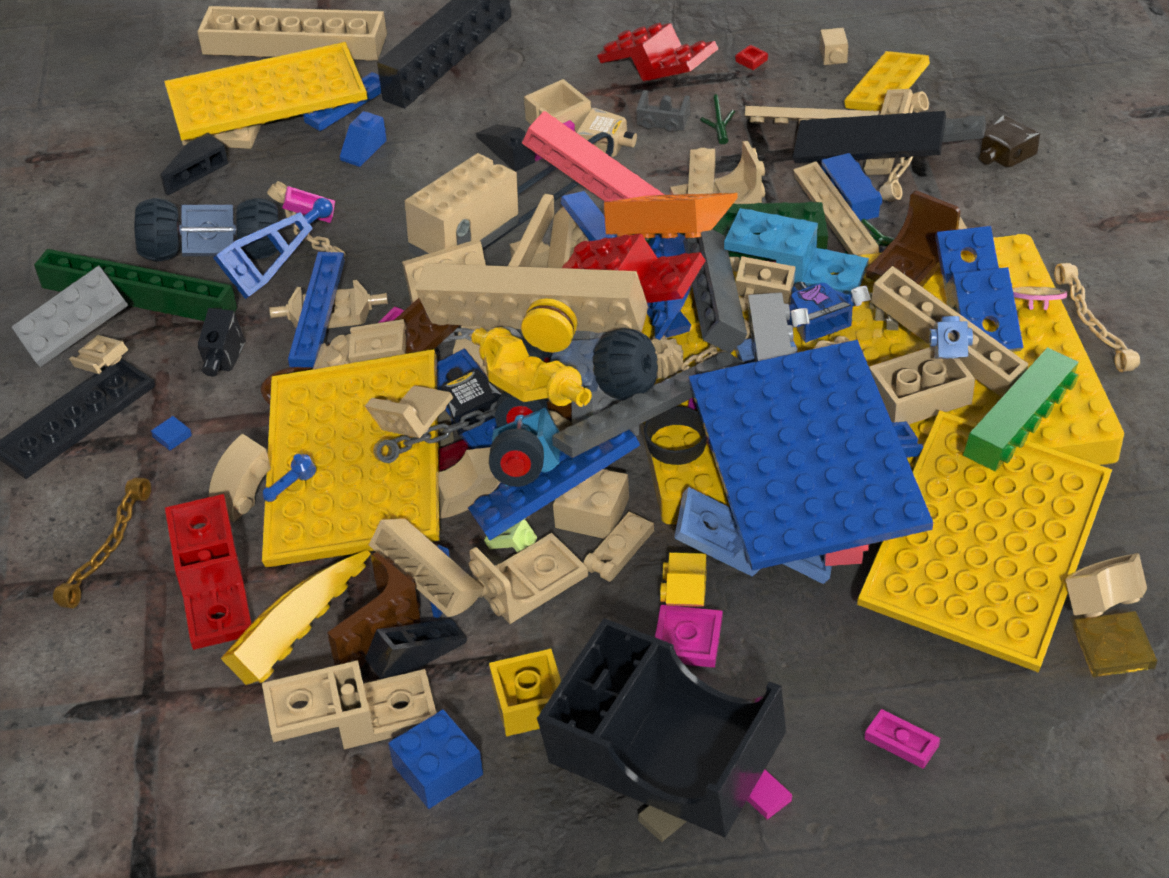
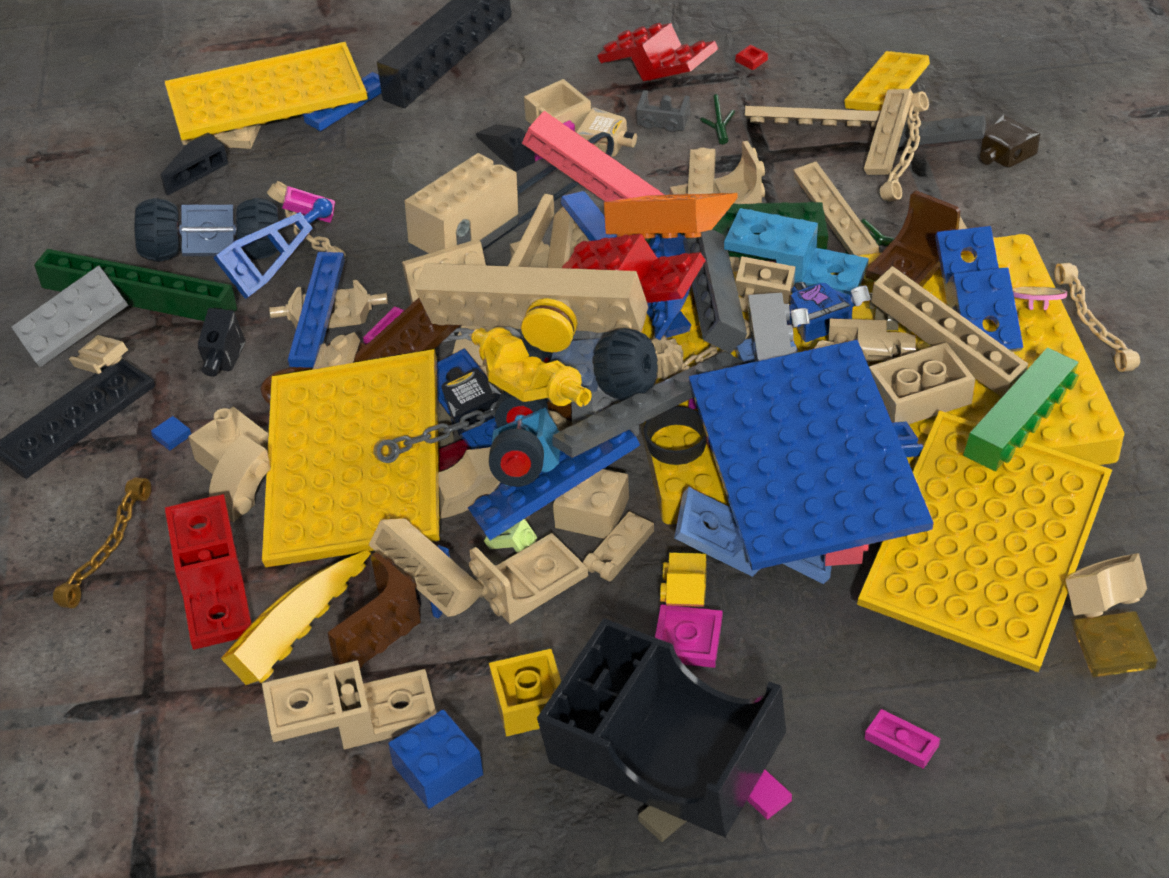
tan brick [197,6,387,61] -> none
blue piece [262,454,316,502] -> none
blue slope [340,111,387,167] -> none
tan plate [348,319,407,363] -> none
tan bracket [365,386,453,438] -> none
black slope [365,619,468,679] -> none
black tile [793,111,947,163] -> none
tan brick [820,28,848,65] -> none
blue brick [821,153,882,221] -> none
medium blue brick [929,316,973,359] -> none
none -> tan brick [188,407,269,474]
none -> tan plate [829,319,916,362]

